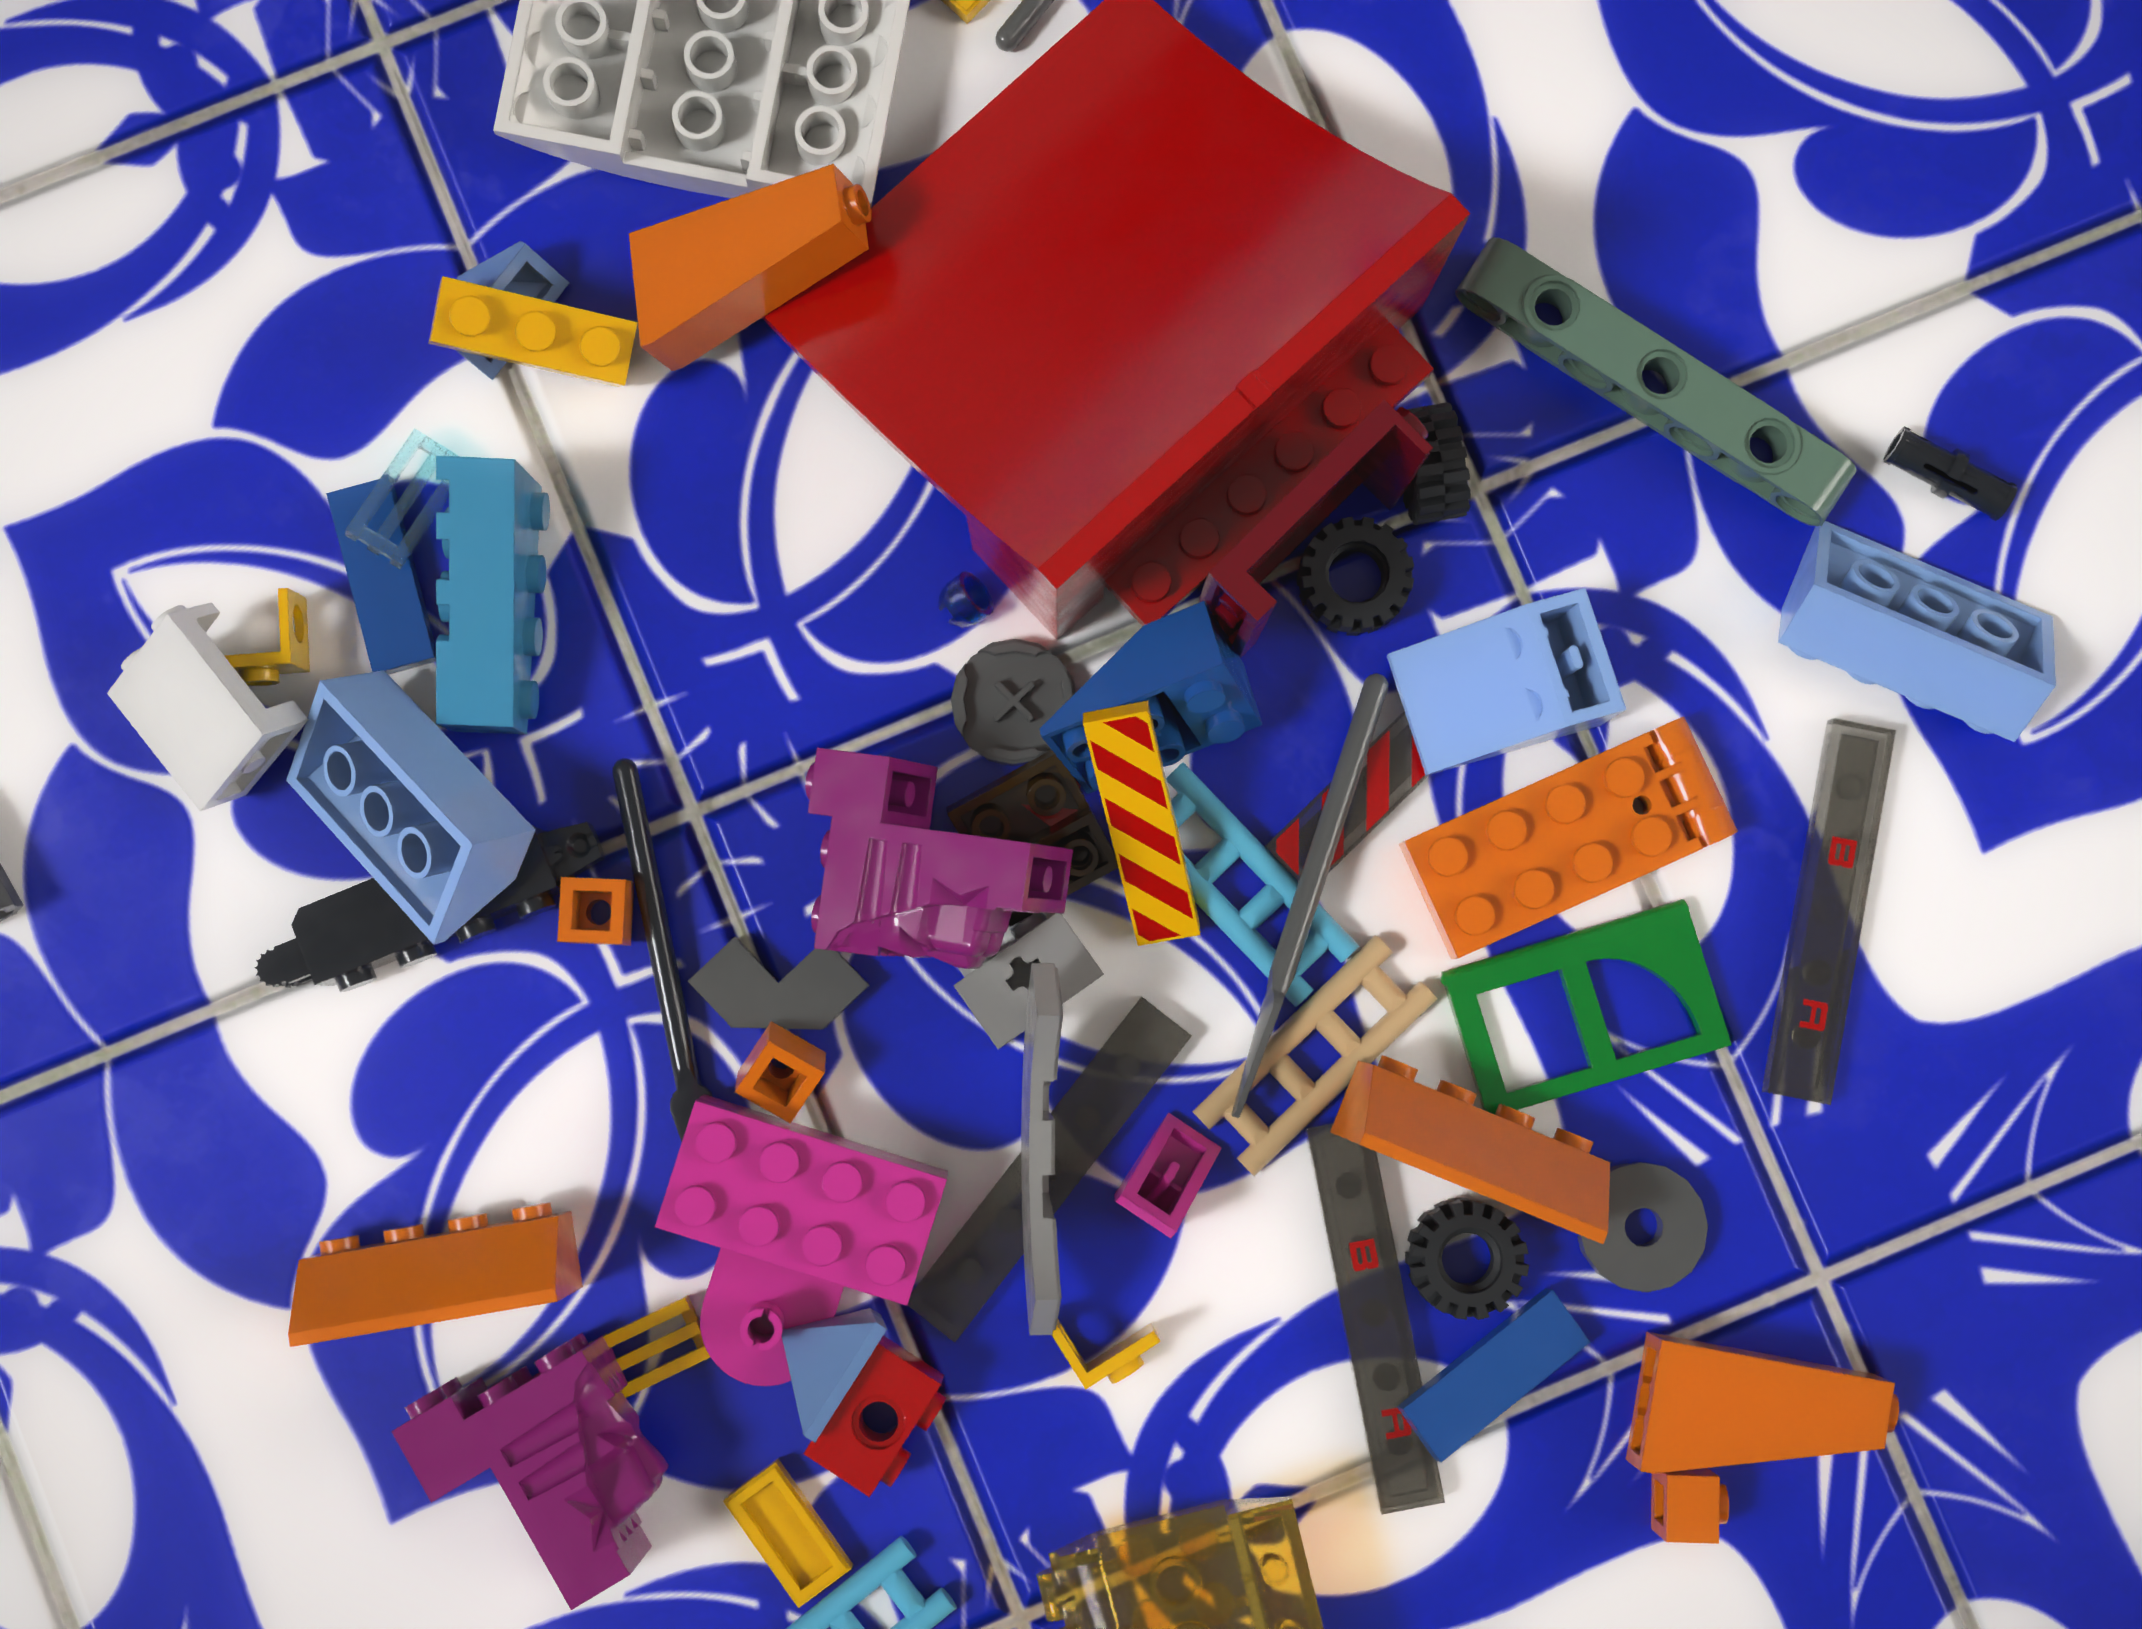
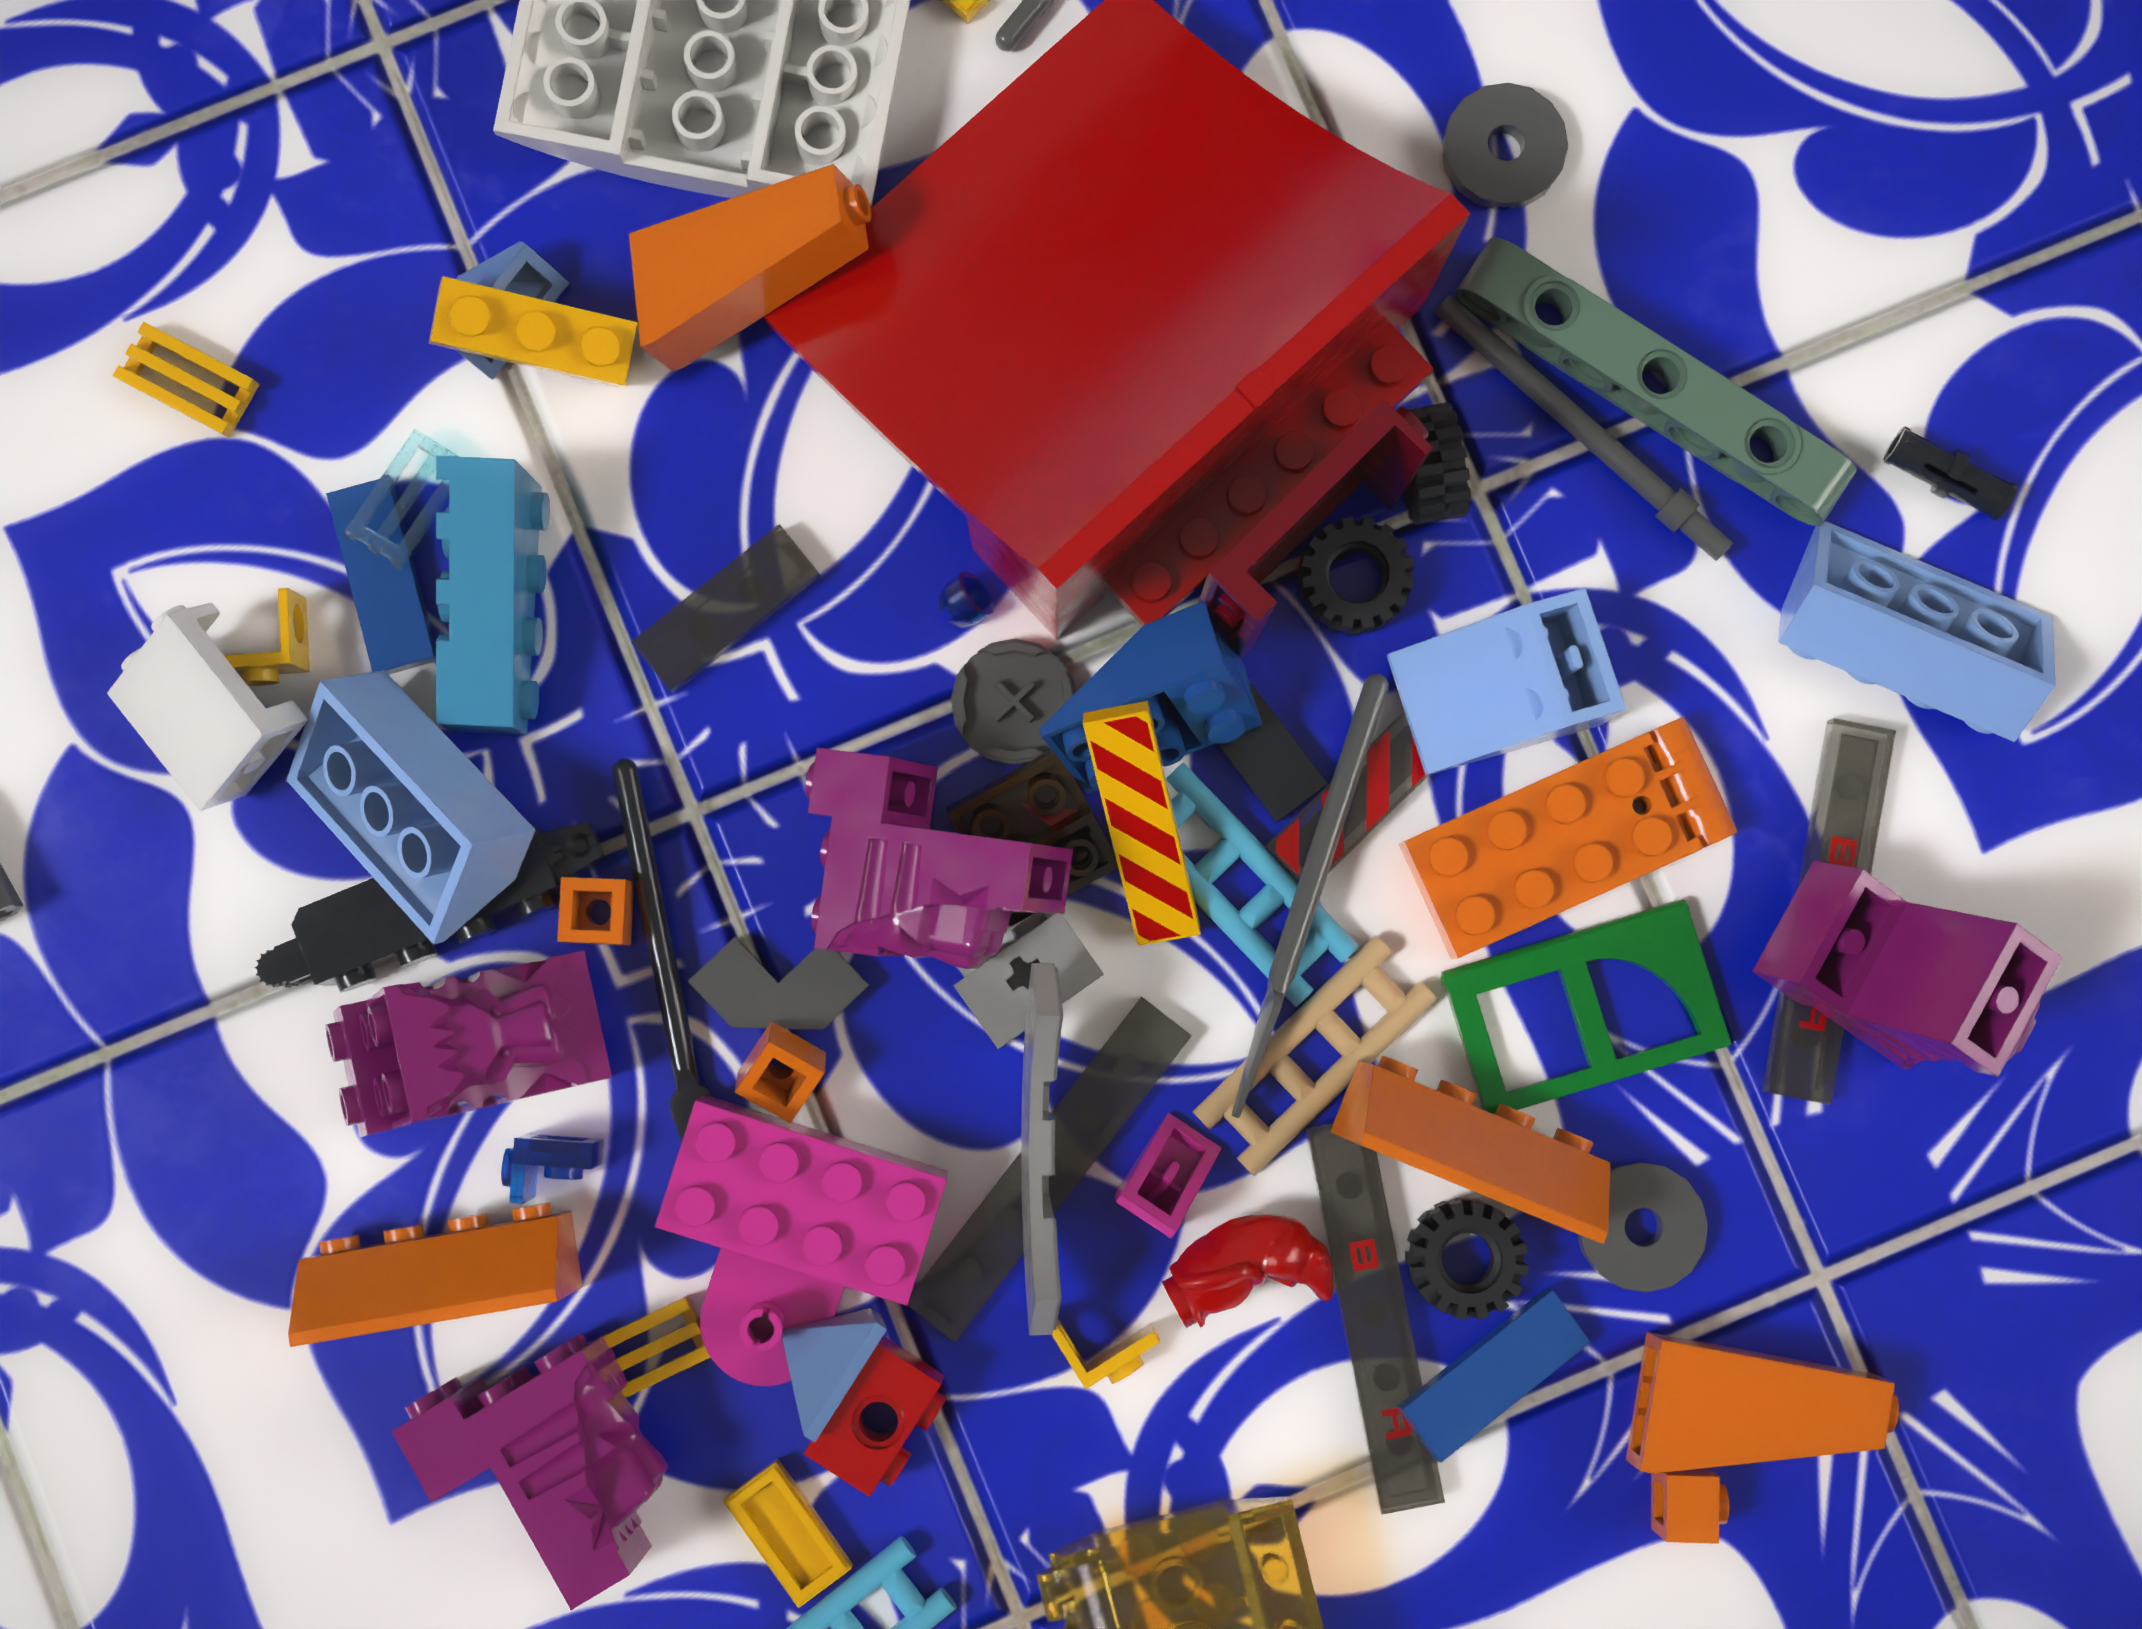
none -> yellow tile [112,321,260,438]
none -> magenta brick [325,951,612,1137]
none -> clear blue bracket [501,1133,604,1204]
none -> clear smoke tile [631,524,821,694]
none -> red animal [1162,1214,1333,1328]
none -> black tile [1215,683,1327,823]
none -> dark grey bar [1434,294,1733,561]
none -> dark grey tile [1442,82,1568,209]
none -> magenta brick [1752,860,2063,1077]

